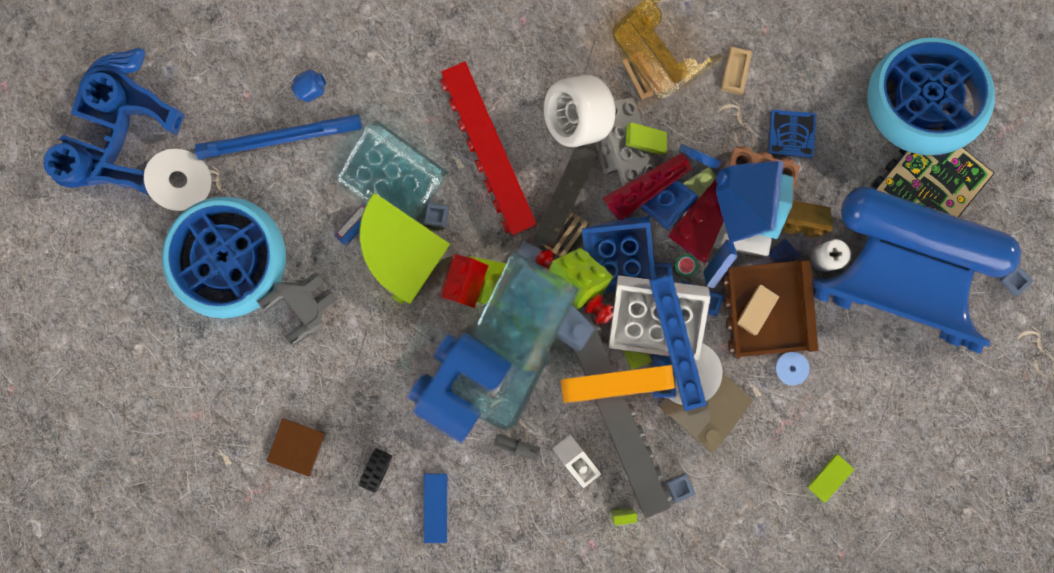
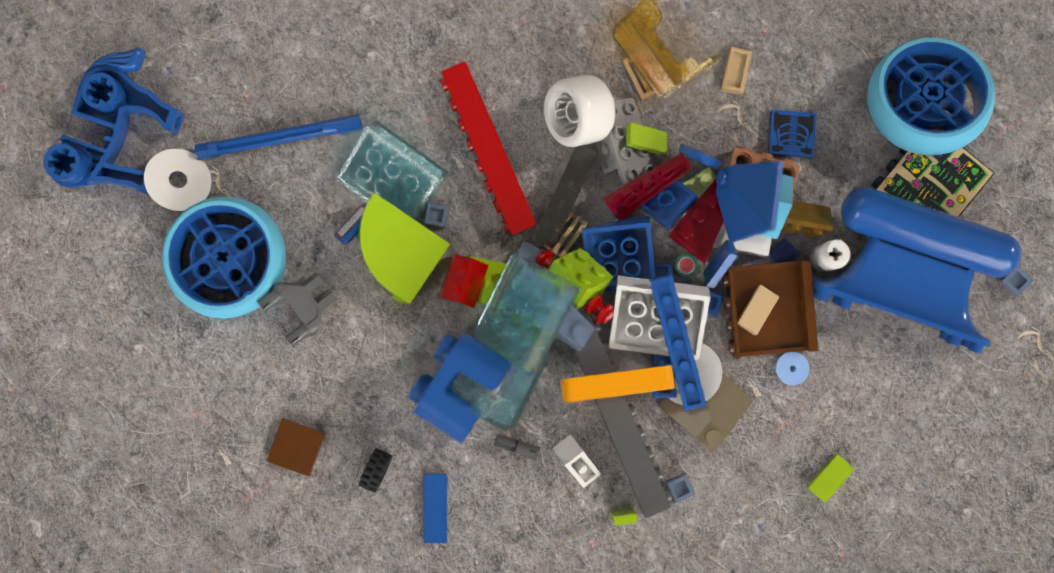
blue head [291,69,326,102] -> none
lime plate [622,350,652,370] -> none

